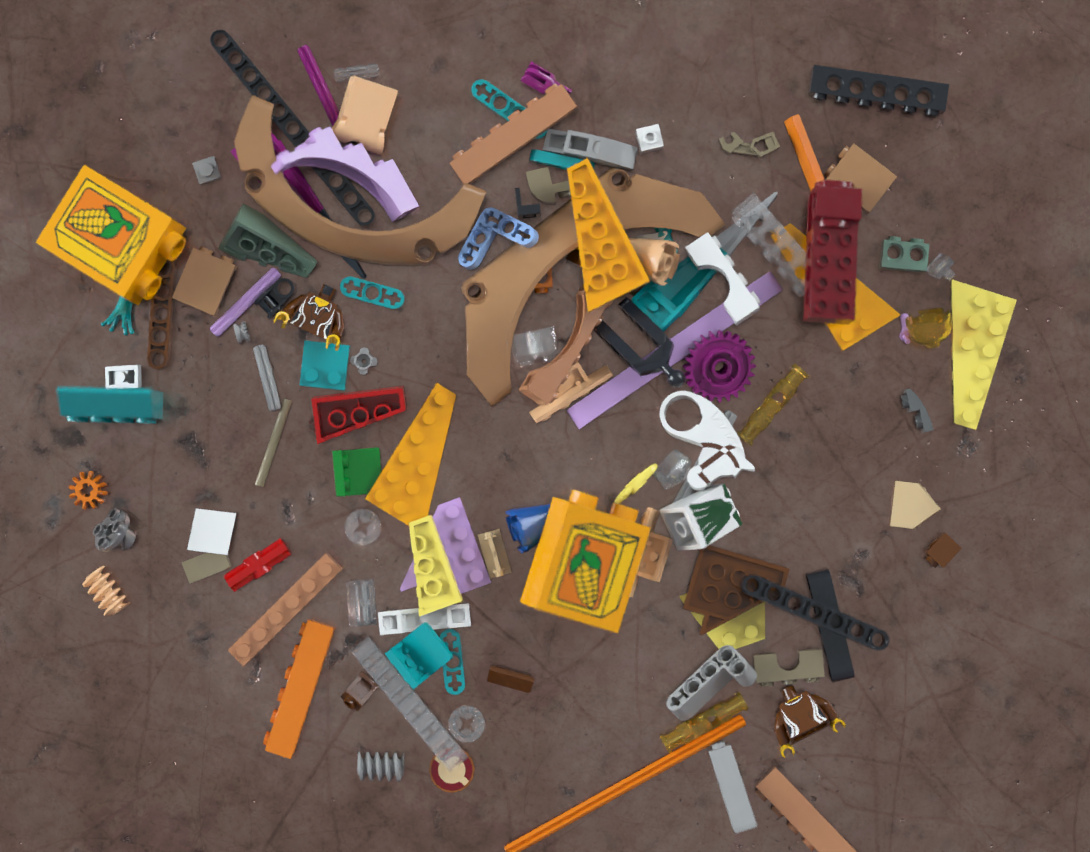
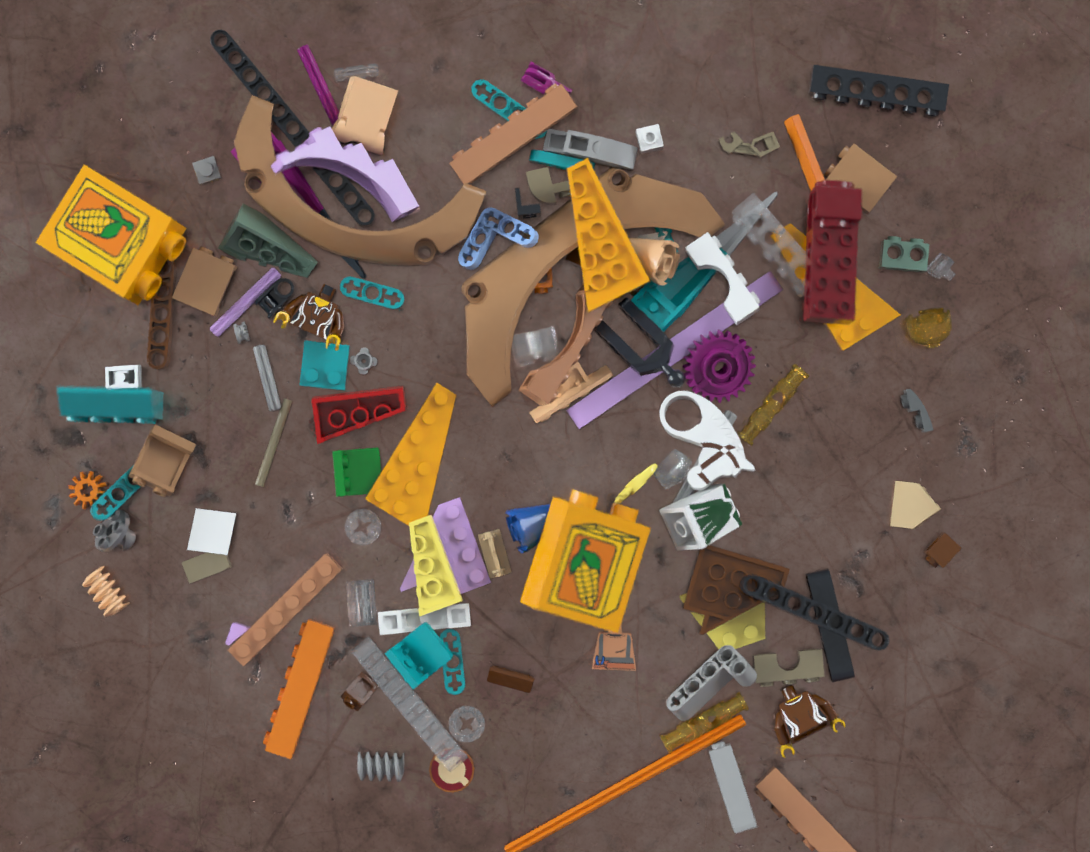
teal piece [101,296,134,336] -> none
red piece [223,538,291,592] -> none
light nougat bracket [629,507,673,597] -> none
lavender piece [899,313,911,344] -> none
light yellow wing [950,279,1017,430] -> none
none -> teal beam [90,465,141,521]
none -> medium nougat panel [128,425,196,497]
none -> lavender slope [225,622,250,645]
none -> torso [592,622,636,671]

